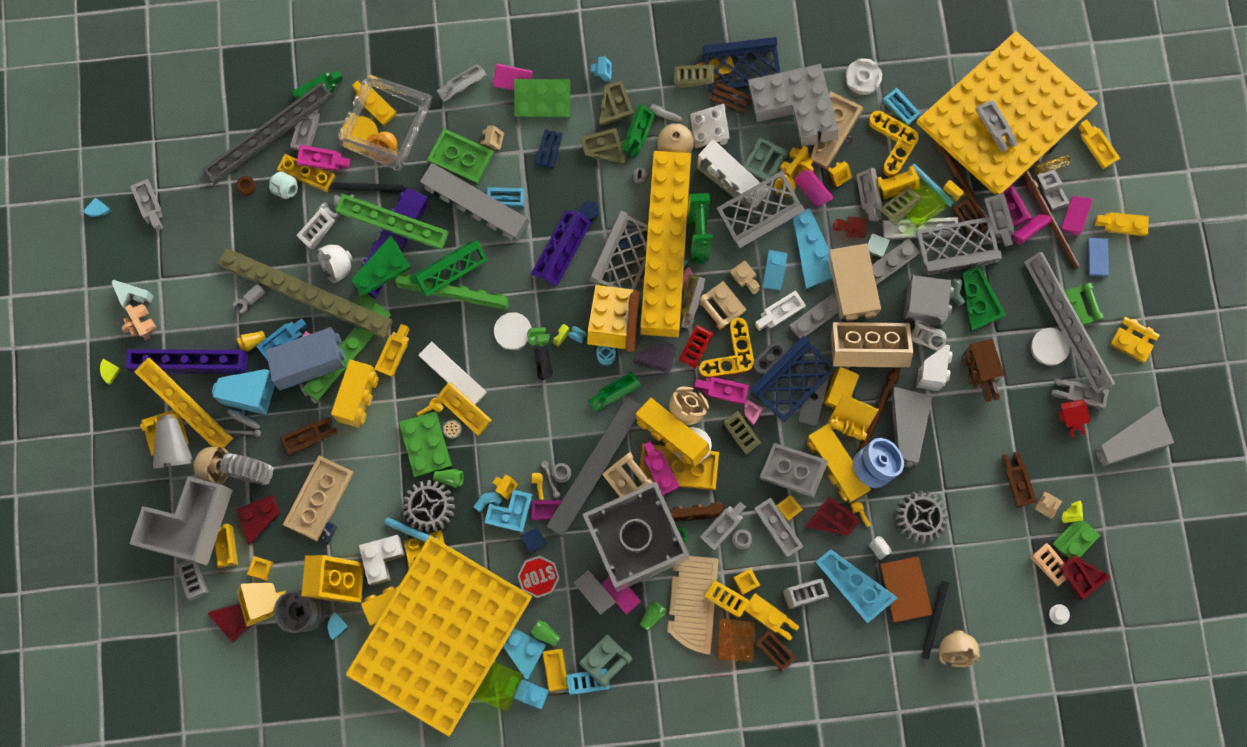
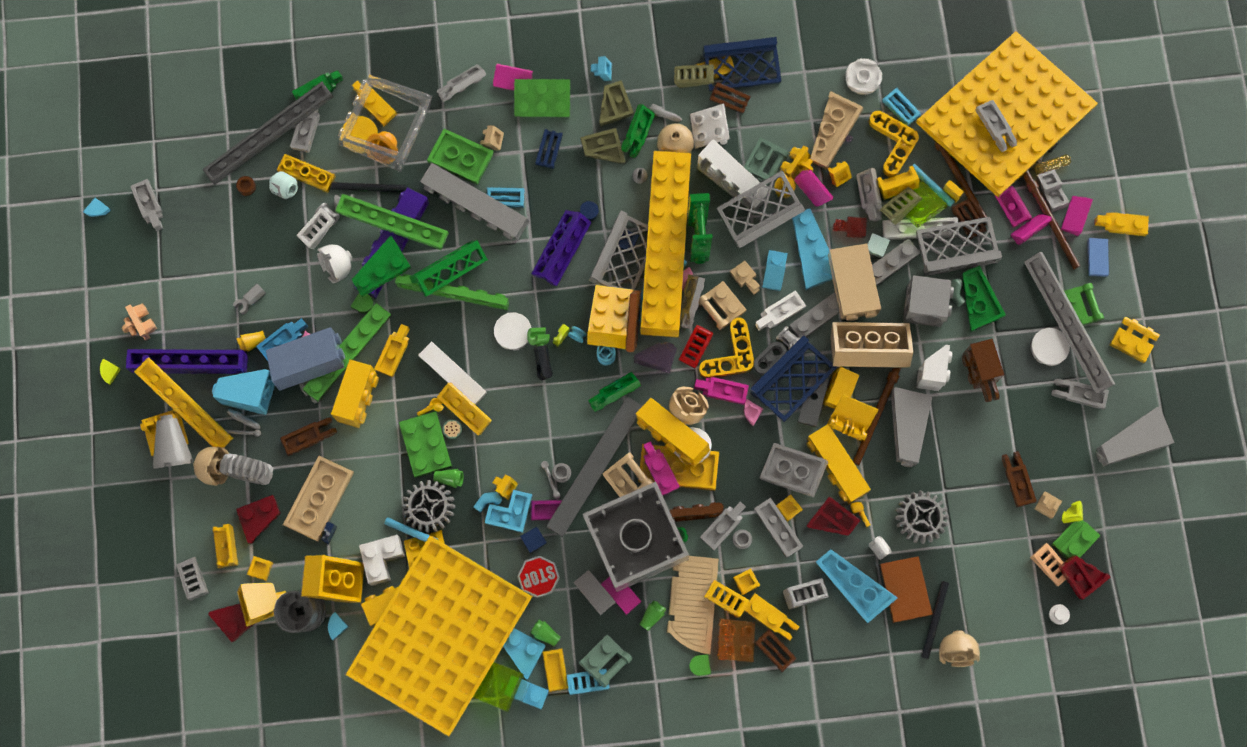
light aqua slope [112,280,154,310] -> none
light grey piece [129,477,233,566] -> none
olive plate [217,248,393,338] -> none
dark pink hinge [297,145,350,171] -> none
yellow hand [531,473,544,500] -> none
olive slope [722,411,761,455] -> none
light grey piece [748,64,838,147] -> none
medium blue wheel [853,438,904,489] -> none
white piece [911,320,947,350] -> none
light grey hinge [984,193,1015,247] -> none
red brick [1058,399,1090,438] -> none
yellow hinge [1078,120,1120,169] -> none
none -> bright green tile [689,654,711,676]
none -> light grey bush [776,326,800,350]

